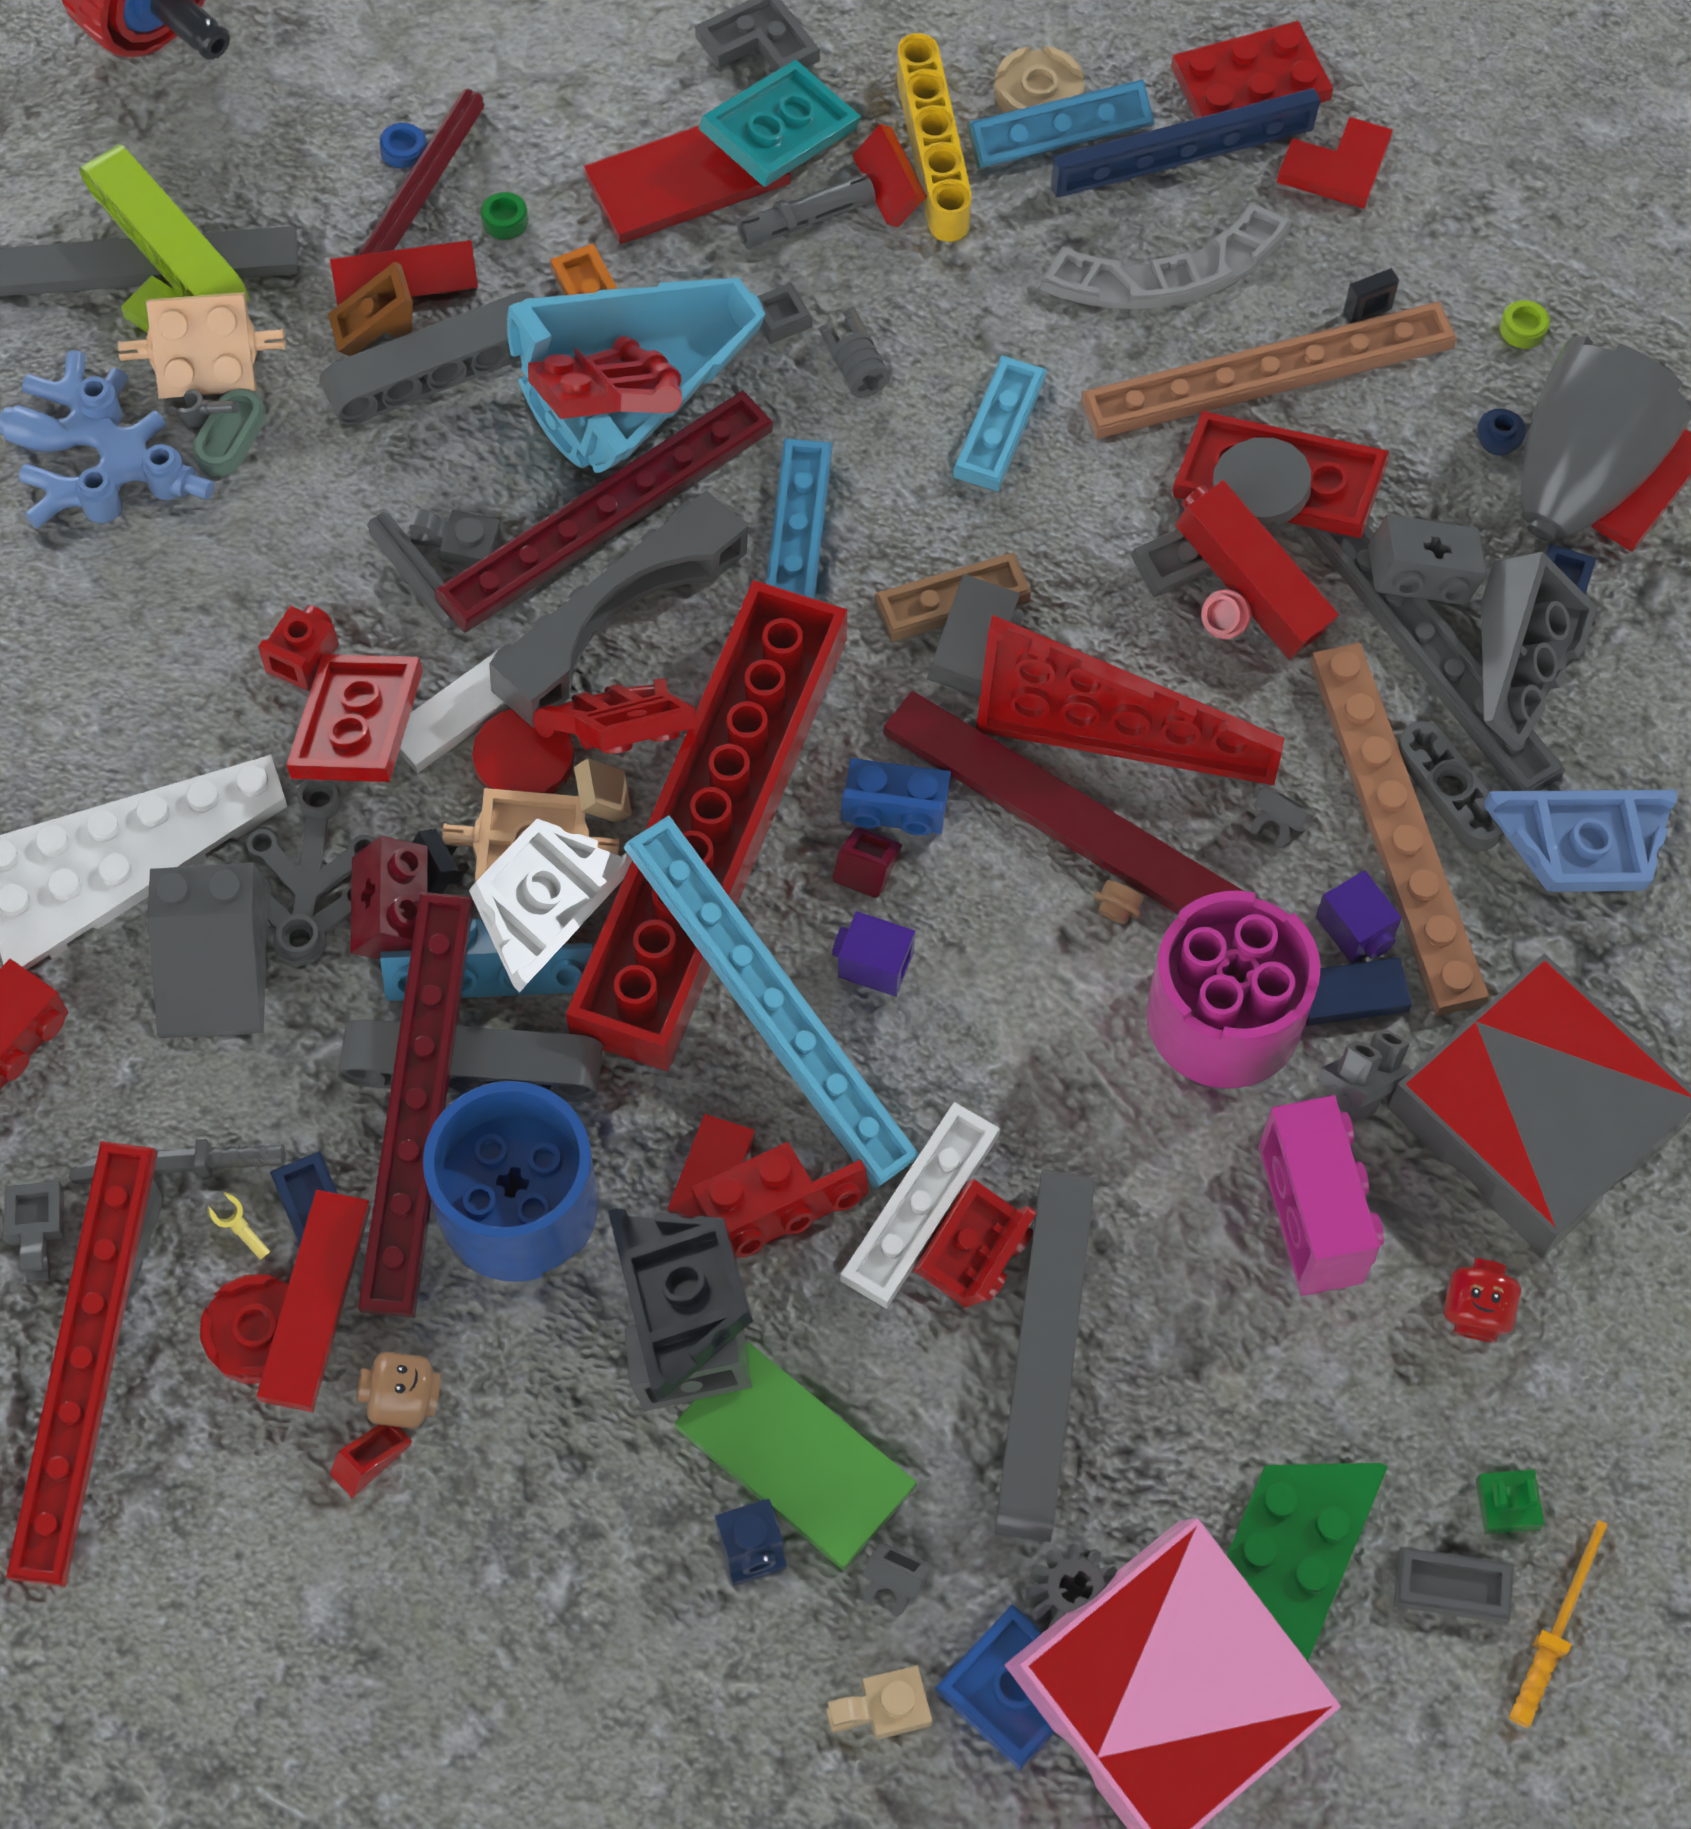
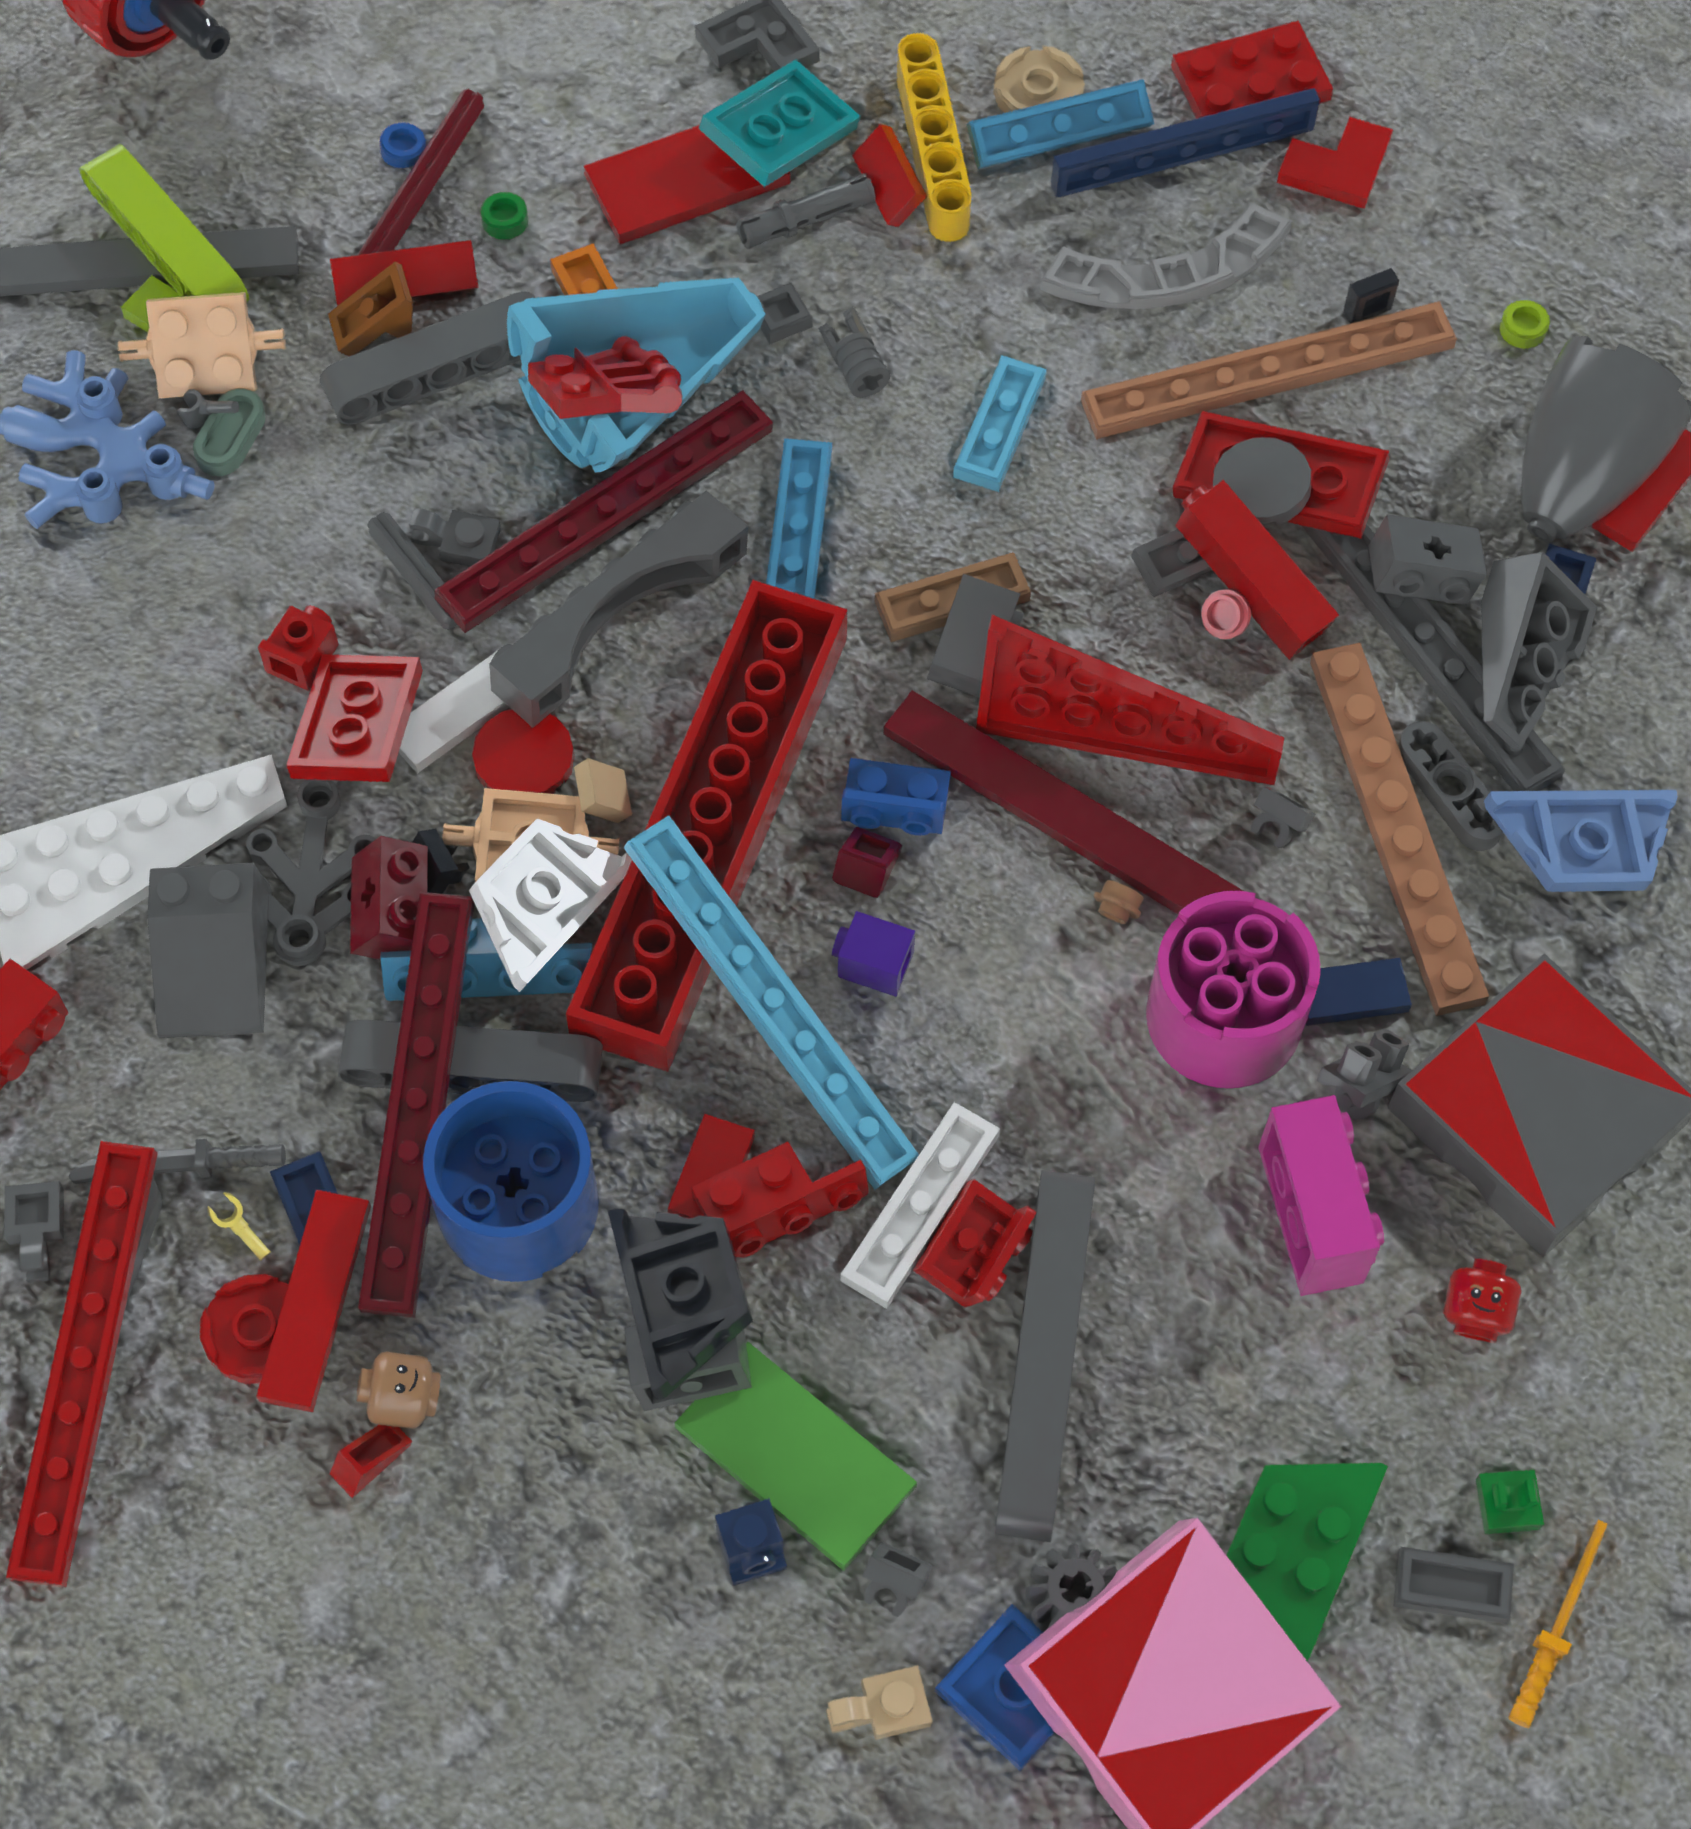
red plate [533,678,697,754] -> none
dark purple brick [1316,870,1402,964] -> none
dark blue plate [1477,408,1526,456] -> none

